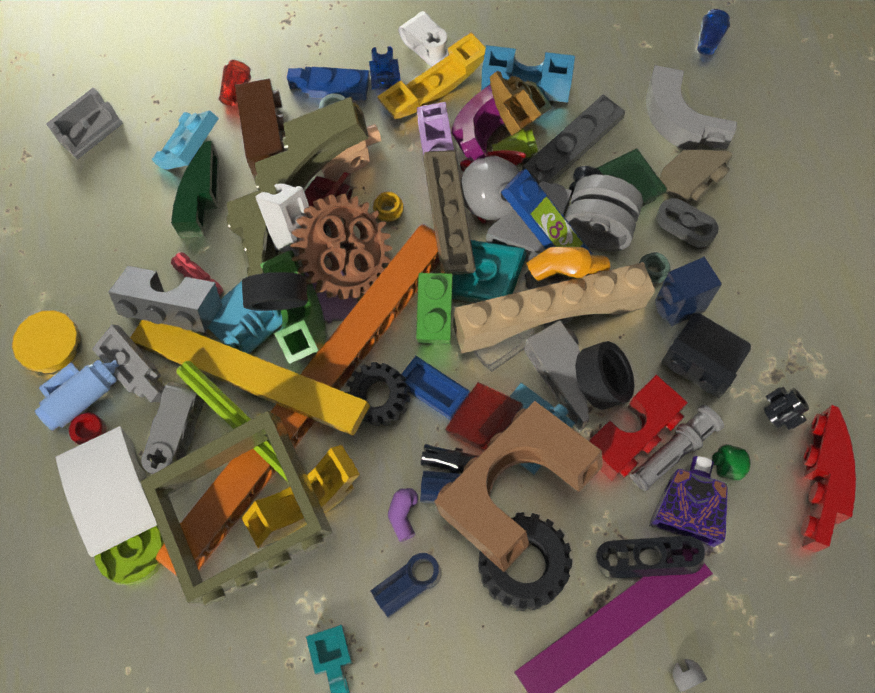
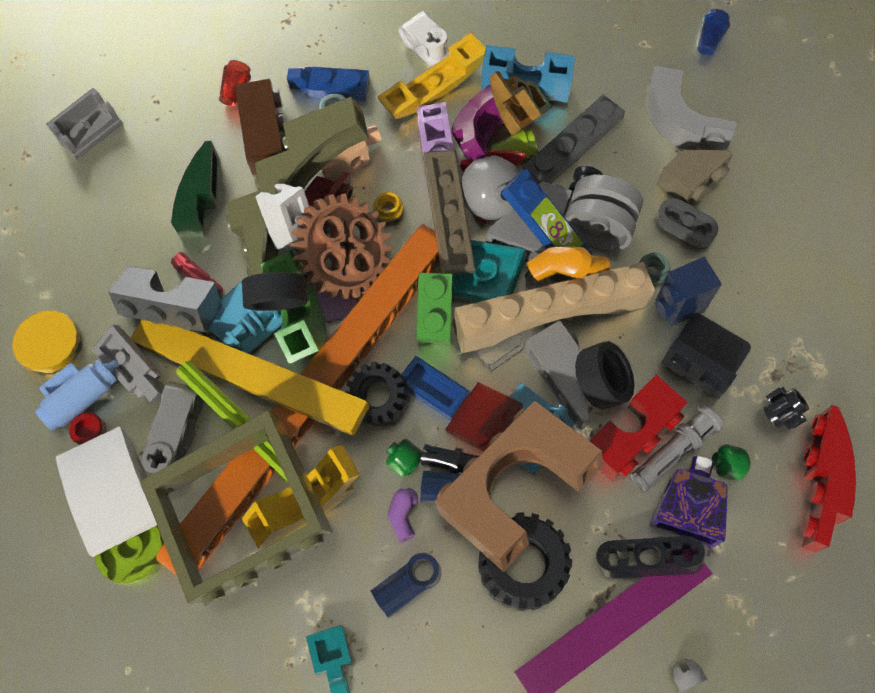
medium azure plate [152,110,219,170] -> none
clear blue plate [369,46,400,90] -> none
clear green piece [596,148,667,207] -> none
none -> green piece [386,439,422,477]

